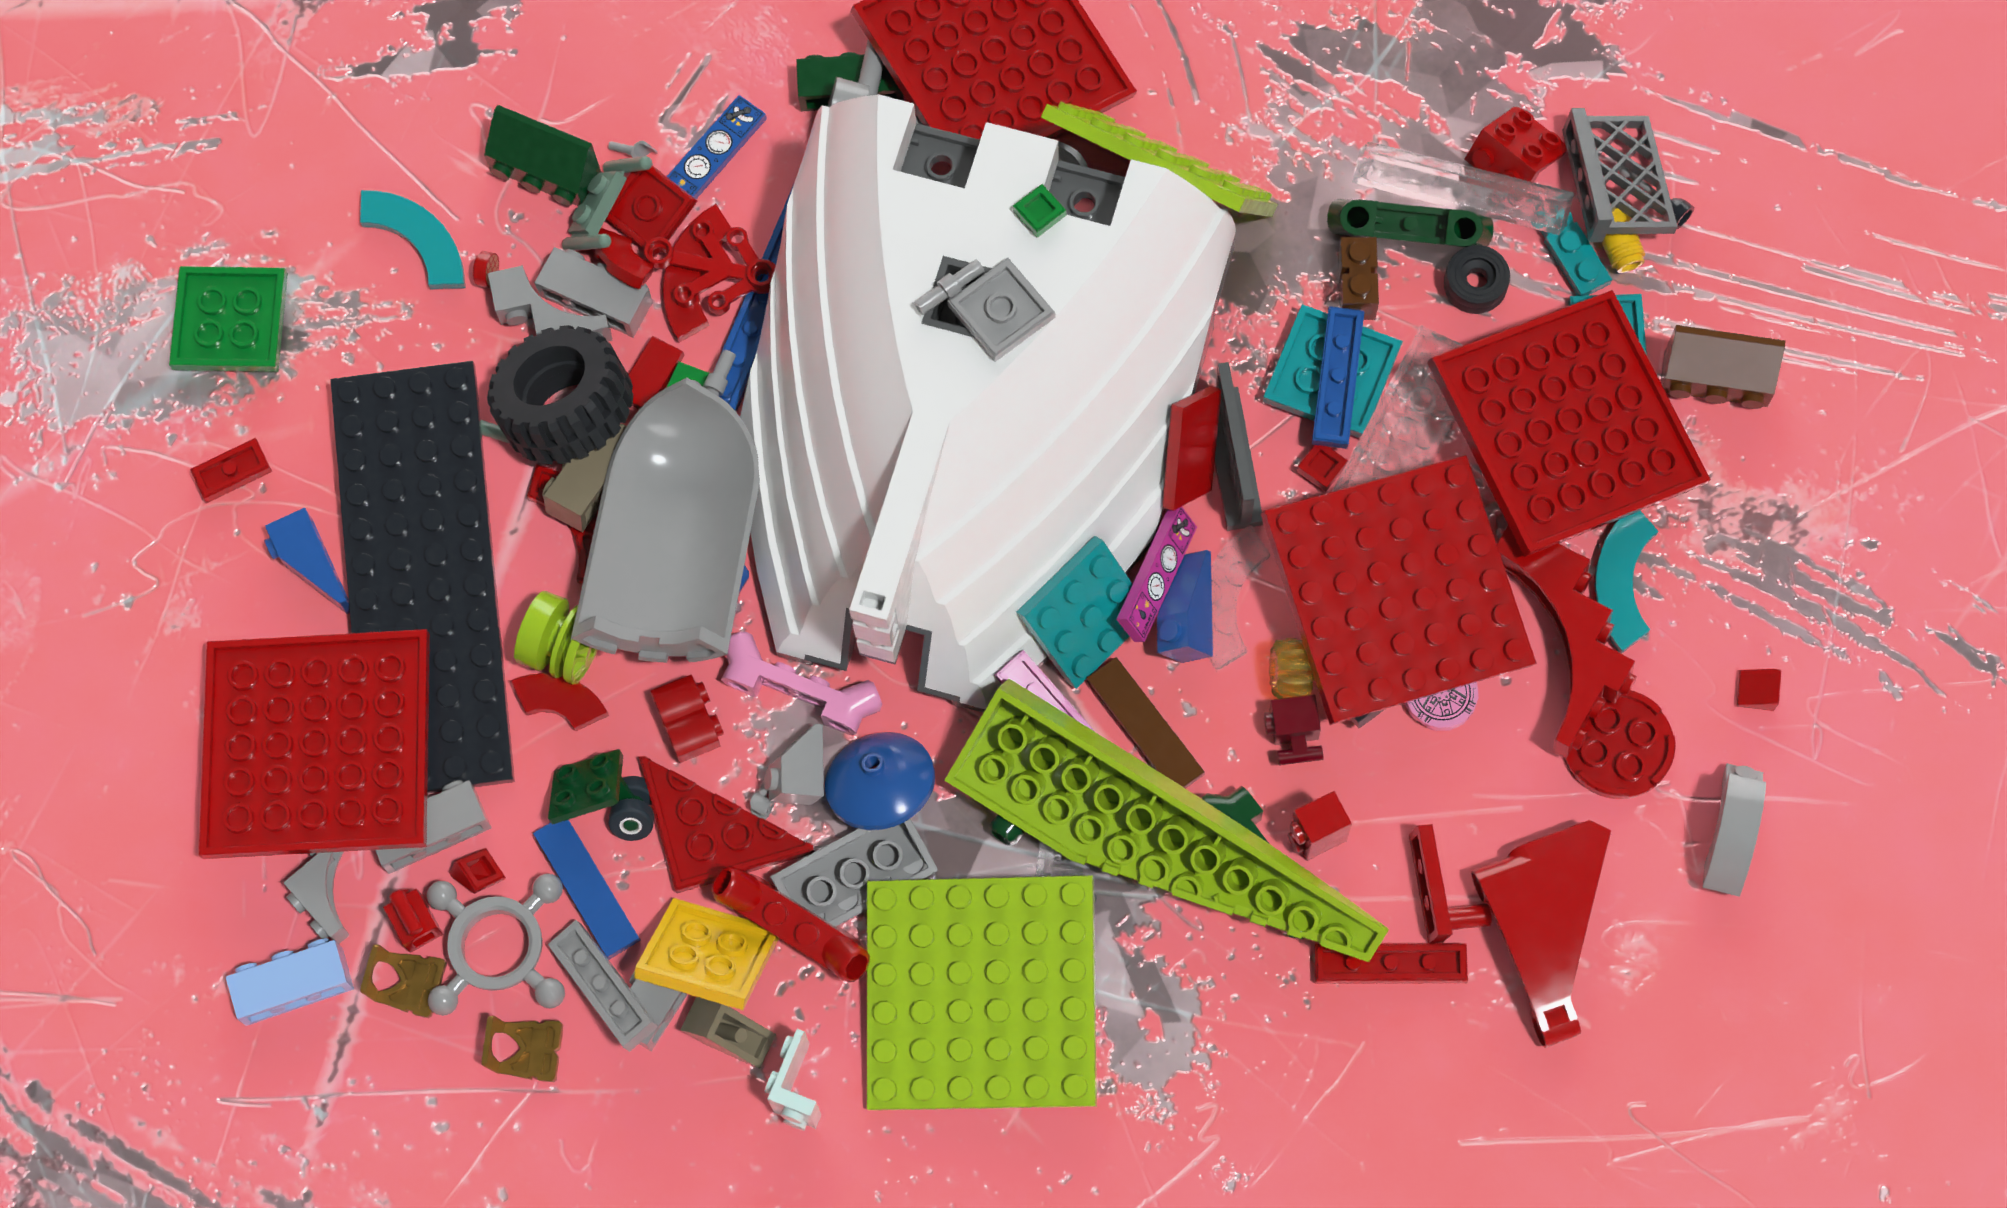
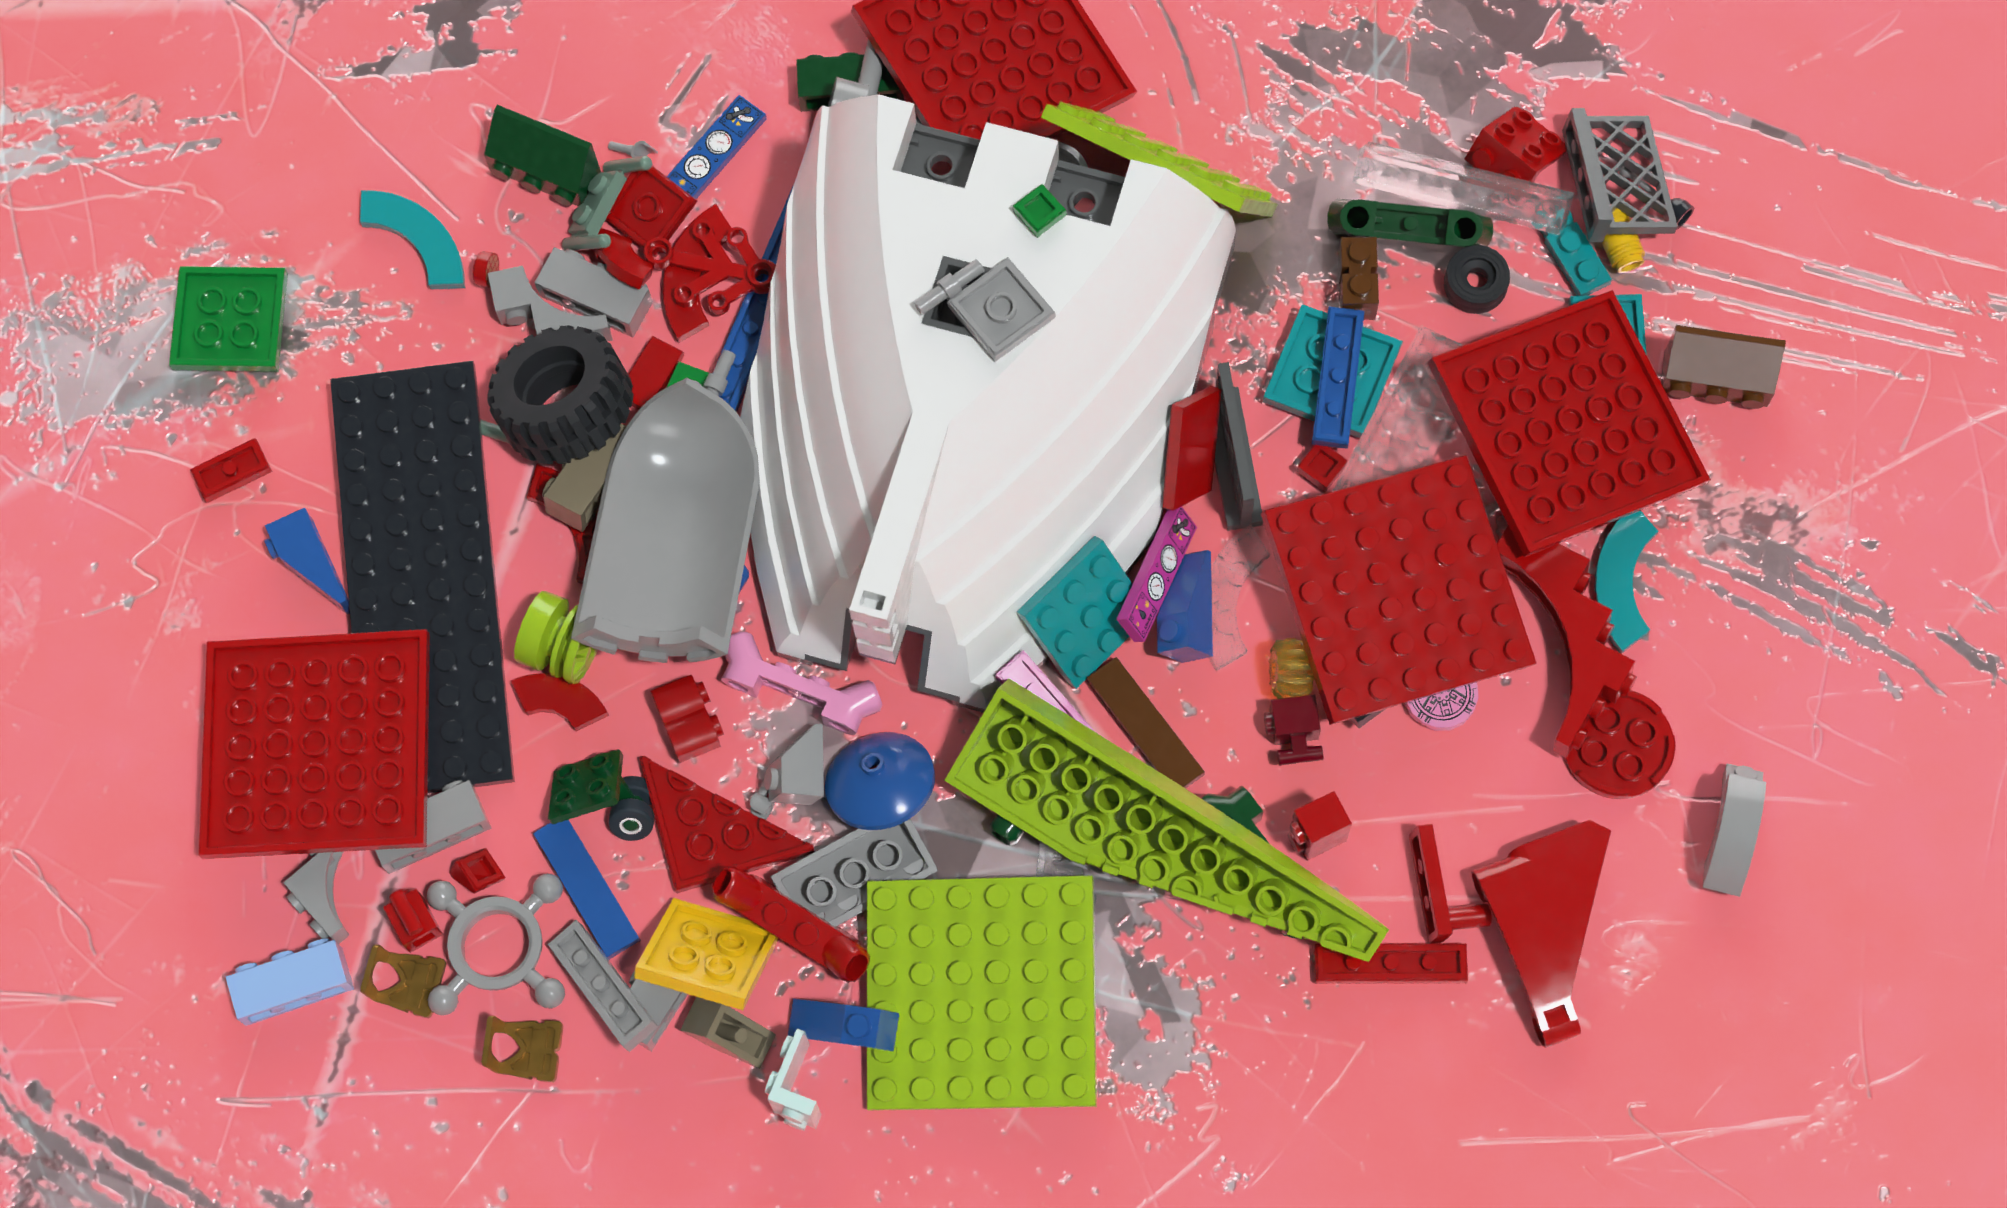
red slope [1737,668,1781,711] -> none
none -> blue slope [788,999,899,1051]

